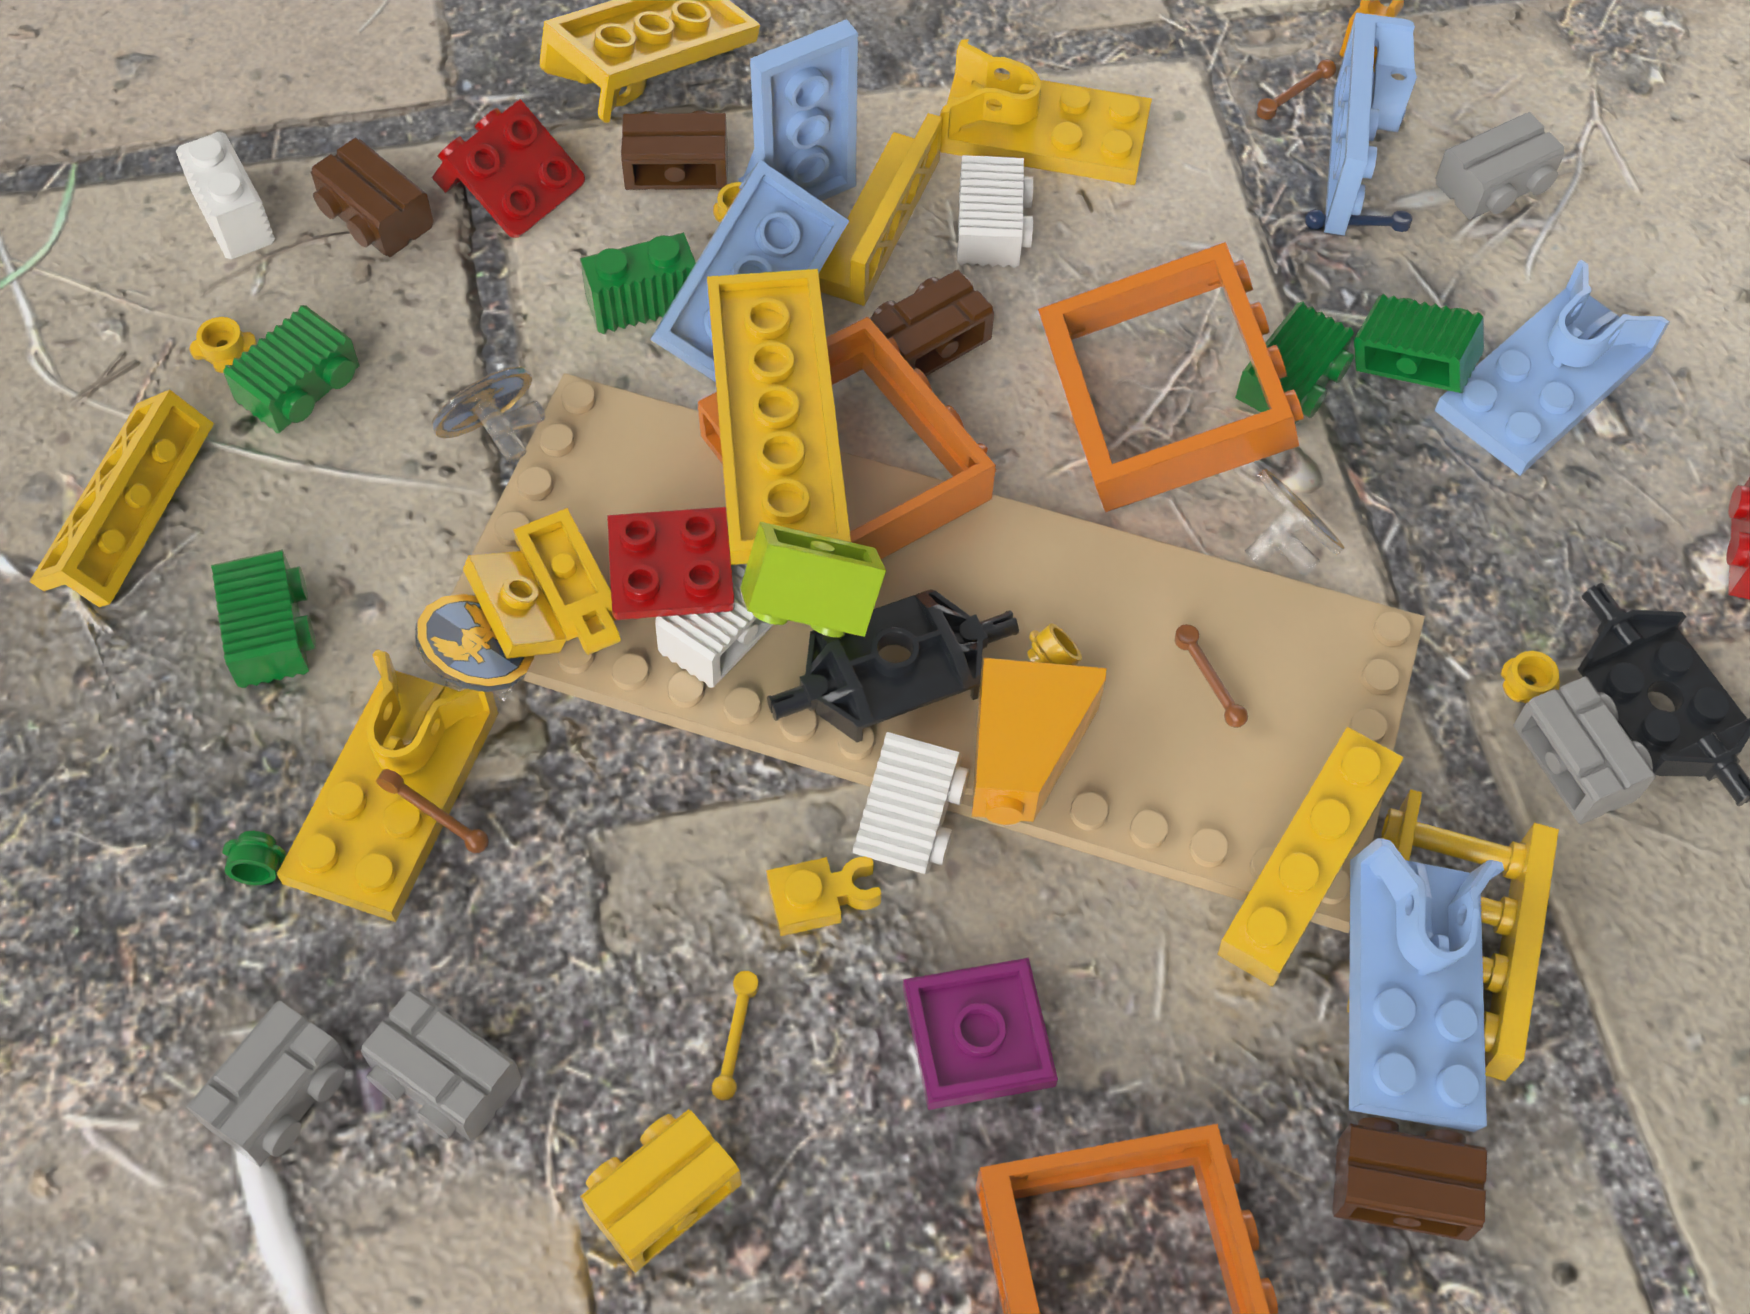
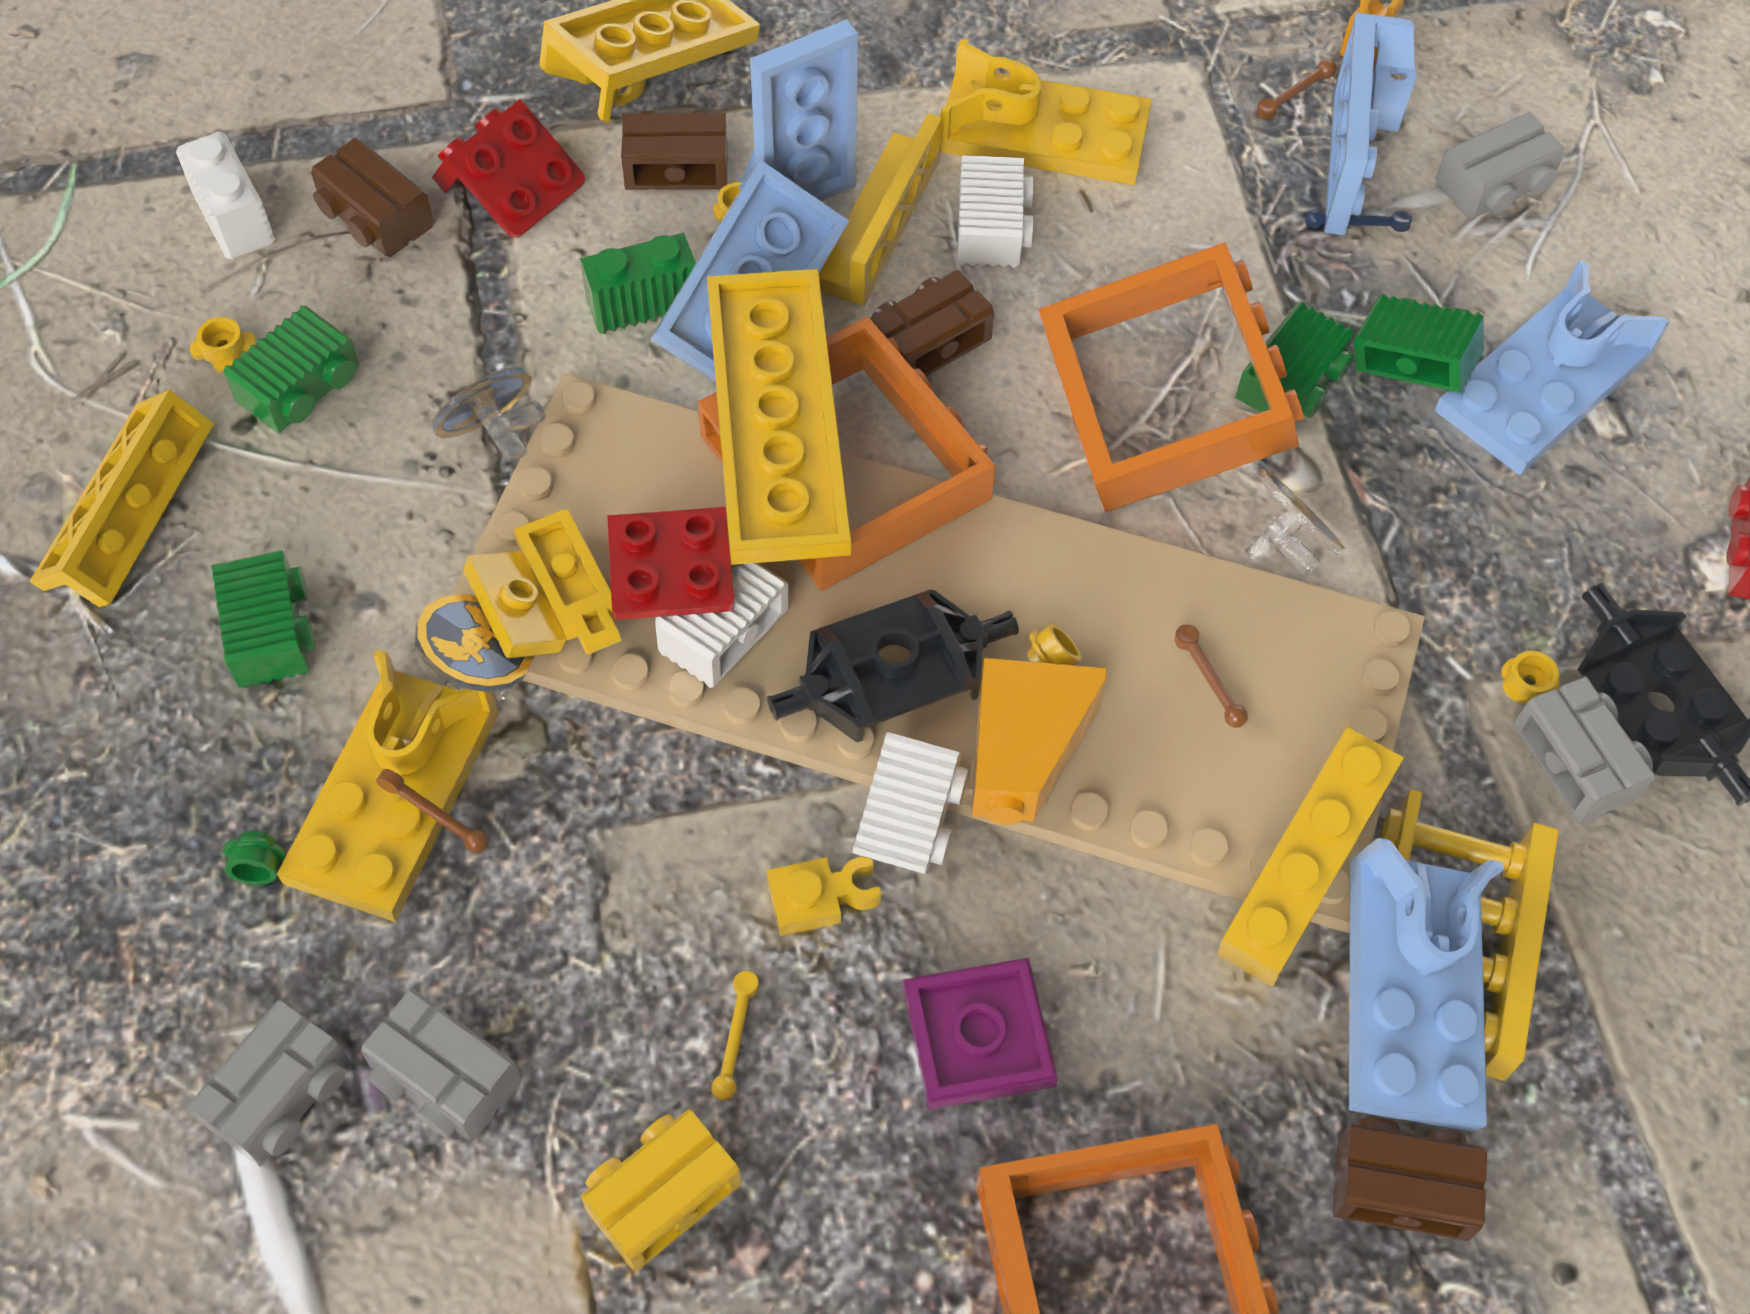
lime brick [740,522,886,637] -> none

